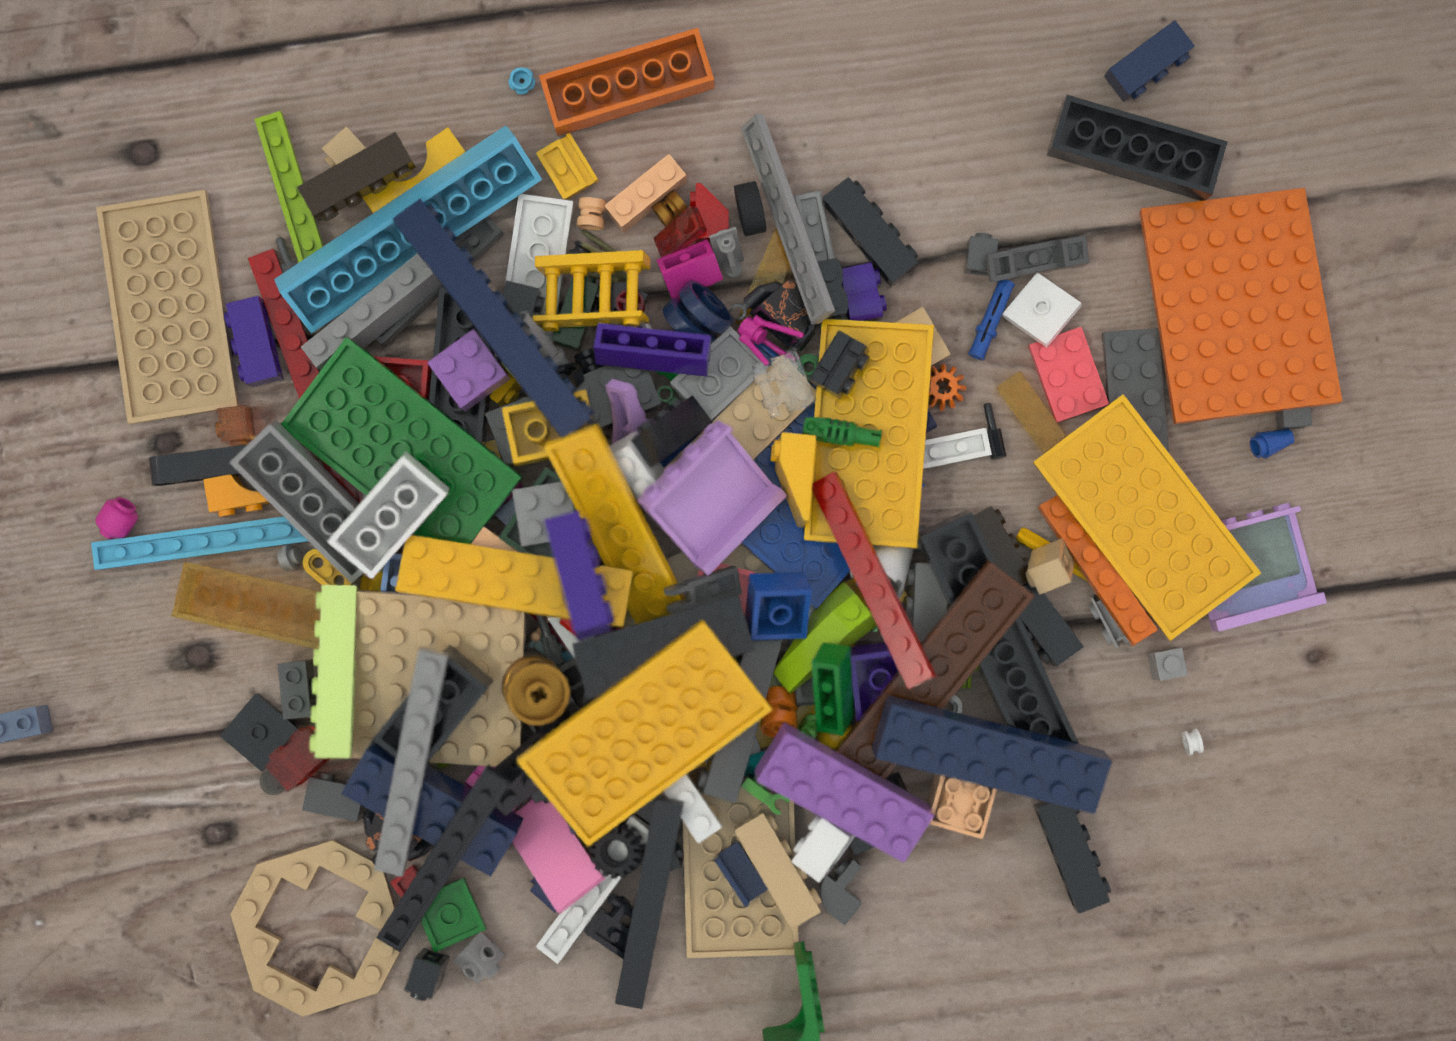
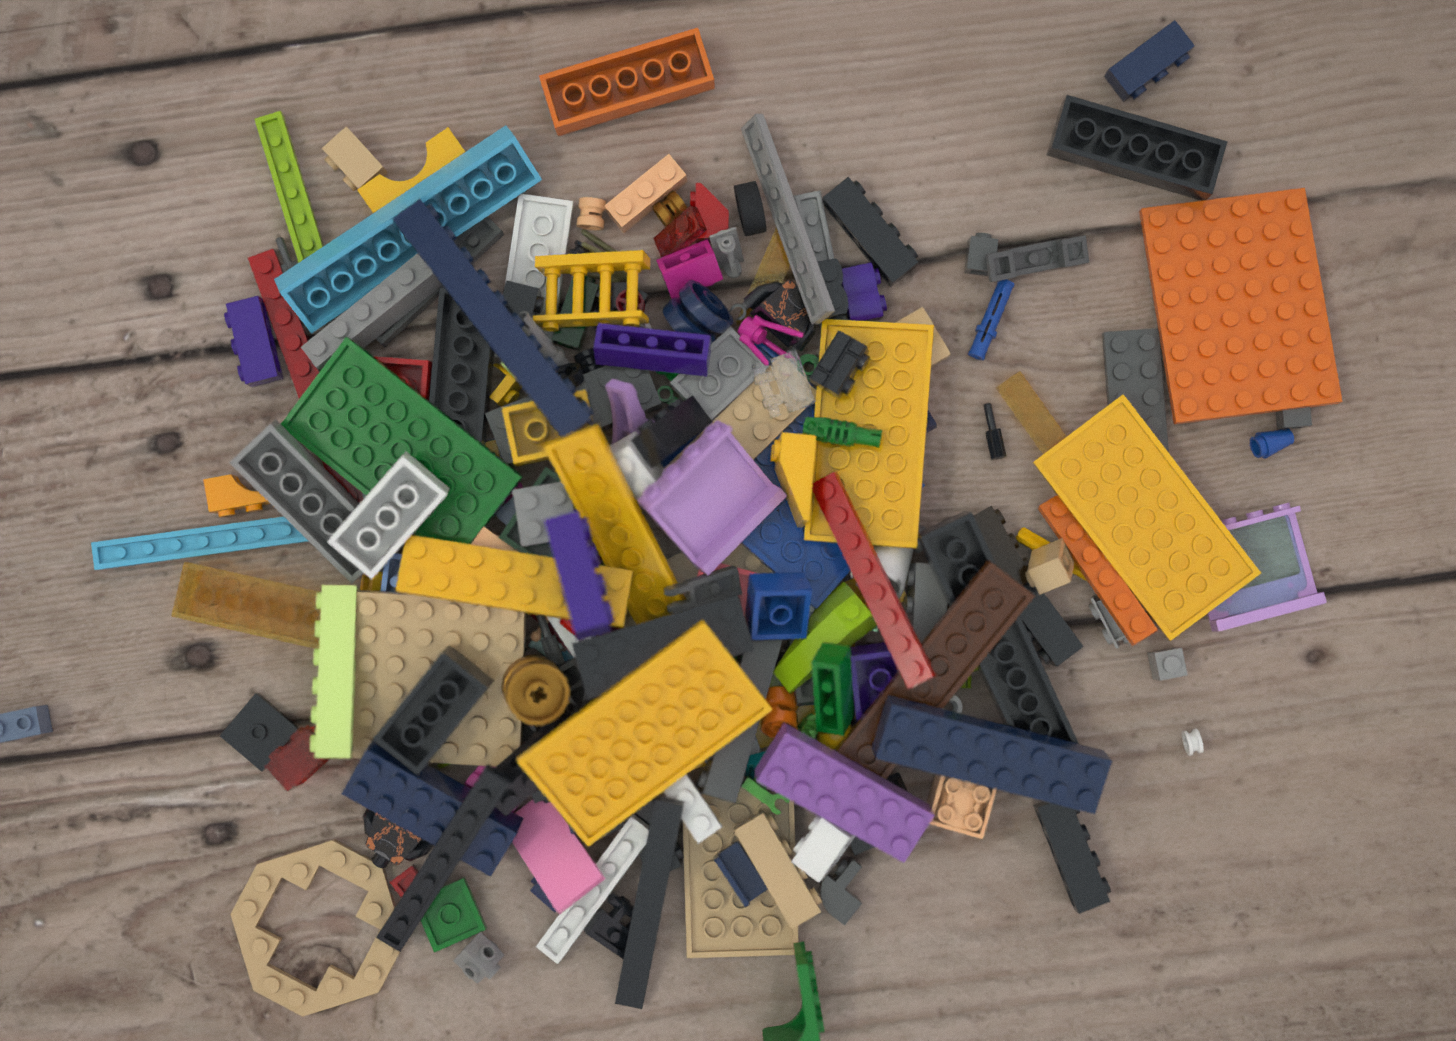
dark pink head [95,497,138,540] -> none
tan plate [96,190,240,425] -> none
black beam [149,444,248,486] -> none
clear orange brick [215,405,255,447] -> none
clear smoke plate [260,767,288,795] -> none
light grey plate [277,544,302,571] -> none
dark grey brick [277,660,317,720] -> none
dark brown brick [297,132,416,222] -> none
dark grey brick [302,771,365,822] -> none
yellow plate [303,549,354,585] -> none
light grey plate [374,648,449,876] -> none
black brick [404,948,450,1001] -> none
medium lavender brick [427,329,510,412] -> none
medium azure plate [508,67,536,94] -> none
yellow plate [536,133,599,200] -> none
black tyre [590,824,645,879] -> none
white plate [924,428,992,469] -> none
orange gear [928,364,966,411] -> none
white plate [1003,272,1081,348] -> none
coral plate [1028,326,1109,423] -> none

